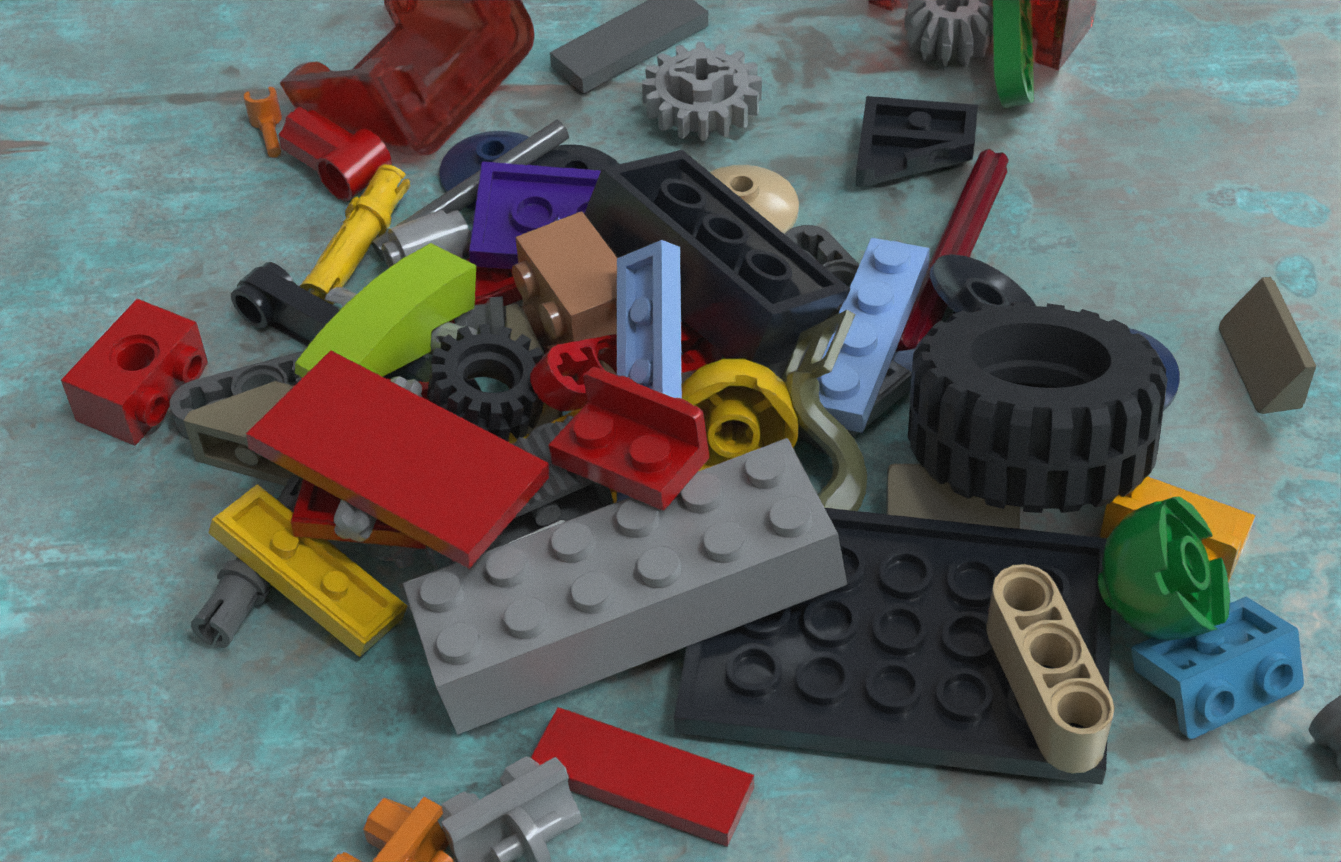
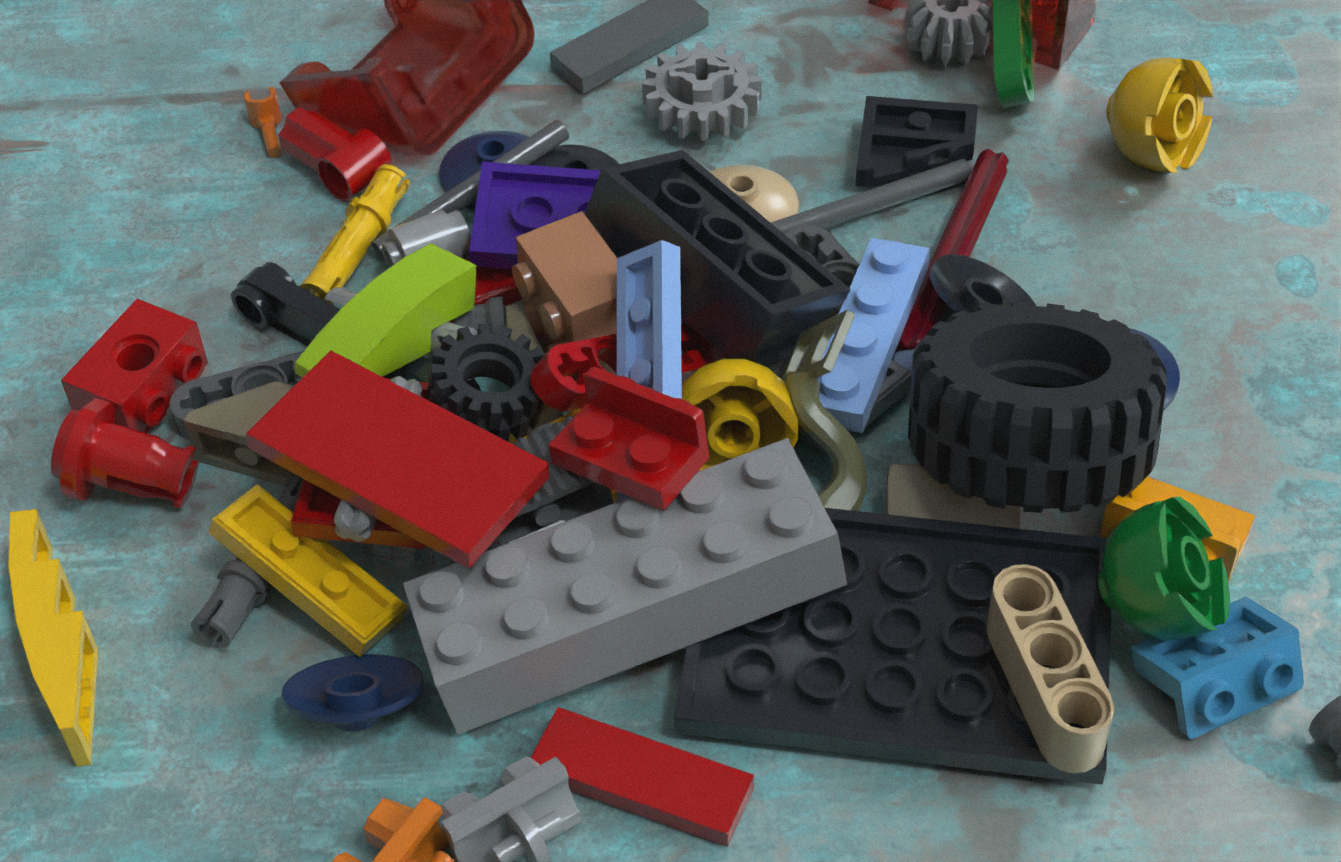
dark tan slope [1219,276,1316,414] -> none
none -> yellow slope [8,509,98,767]
none -> red piece [51,398,199,508]
none -> dark blue dish [282,654,424,731]
none -> dark grey bar [771,159,971,234]
none -> yellow cylinder [1106,58,1213,173]

